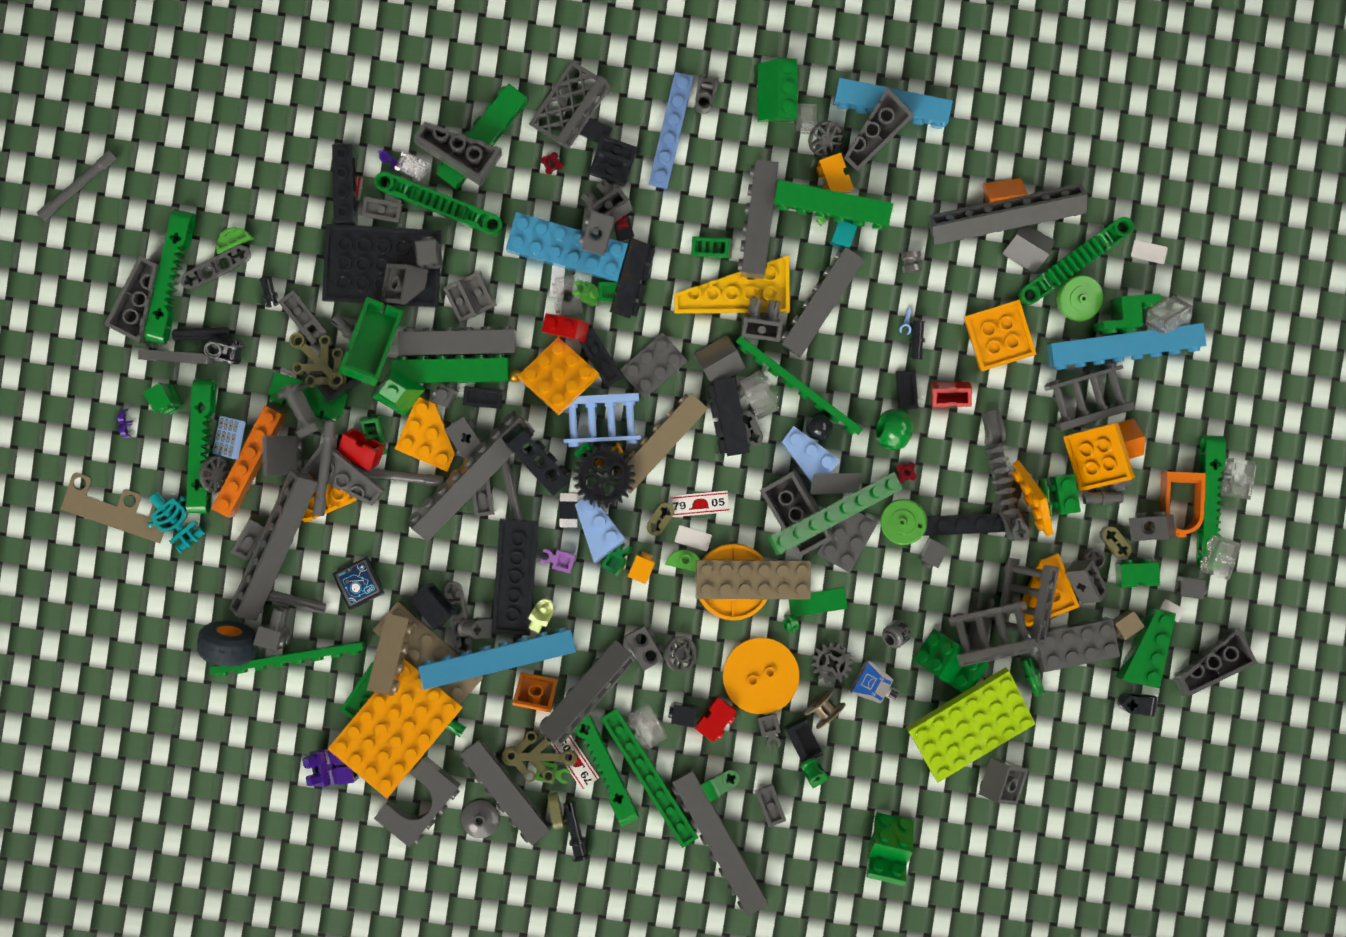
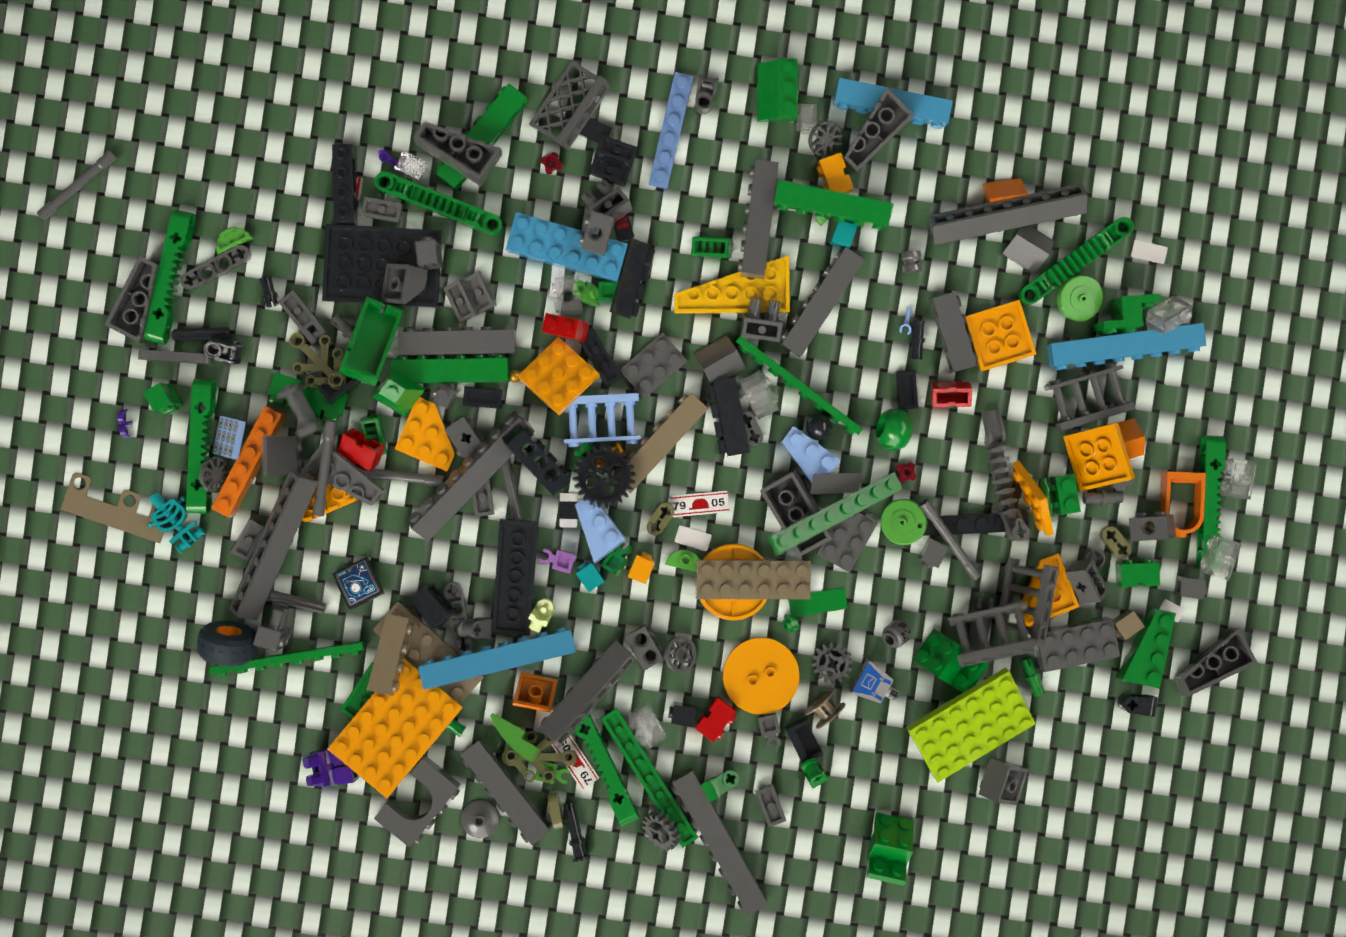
none -> bright green slope [490,713,541,763]
none -> teal brick [576,561,605,593]
none -> dark grey gear [642,810,681,852]
none -> dark grey piece [919,499,981,581]
none -> dark grey brick [929,292,977,373]

